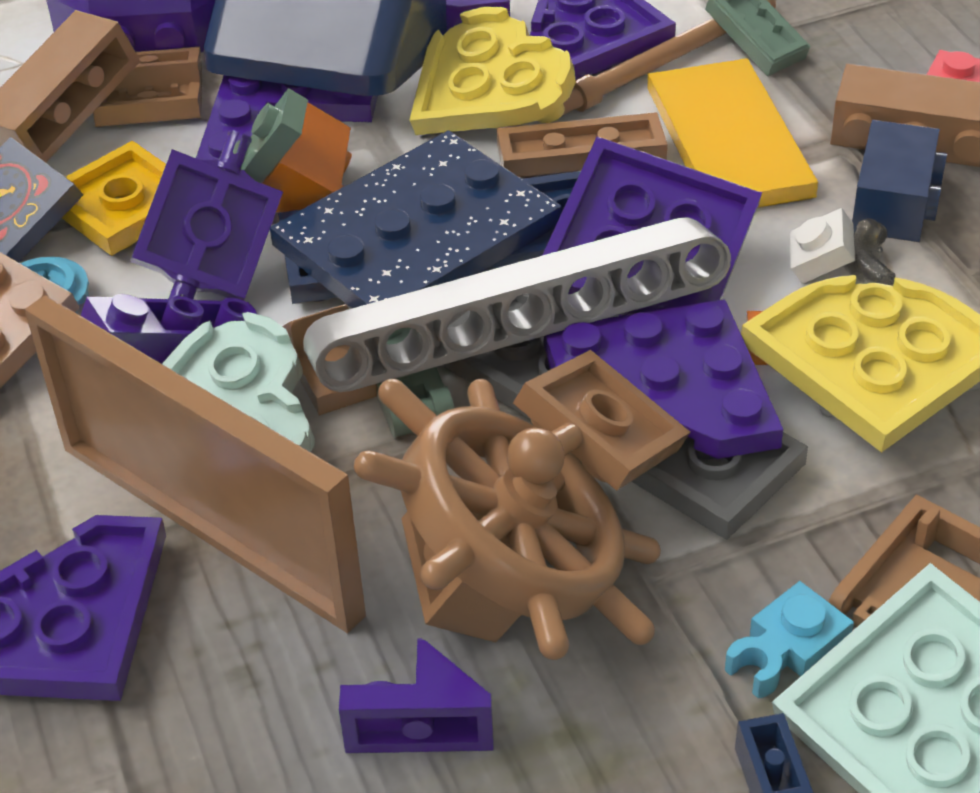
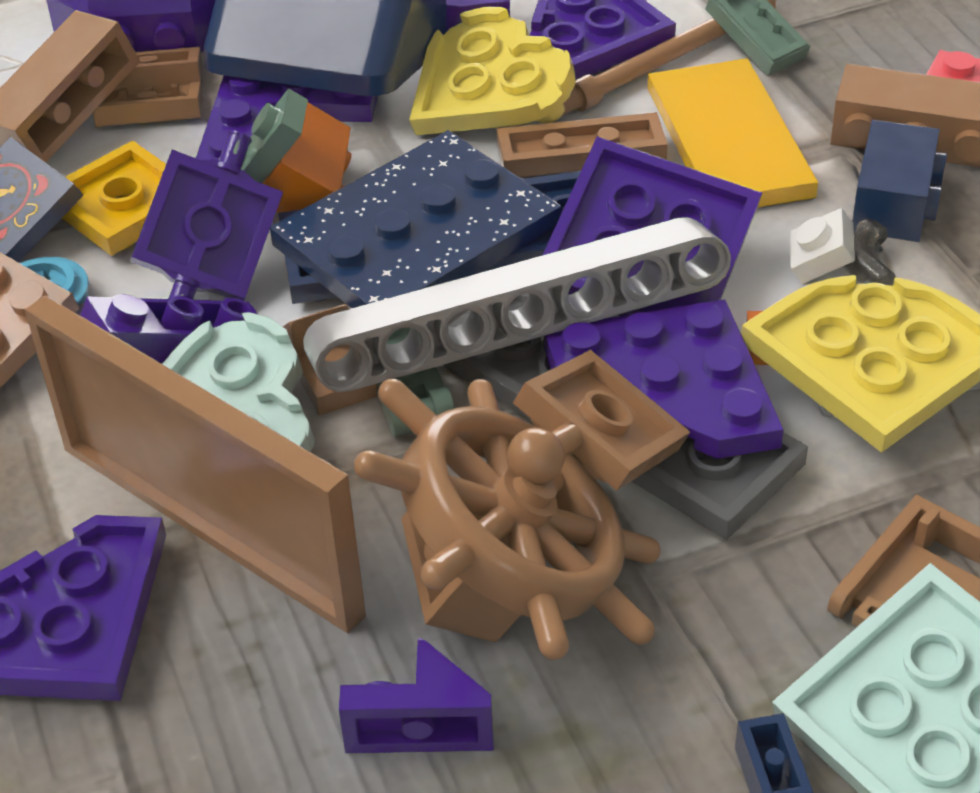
medium azure plate [725,581,854,699] -> none

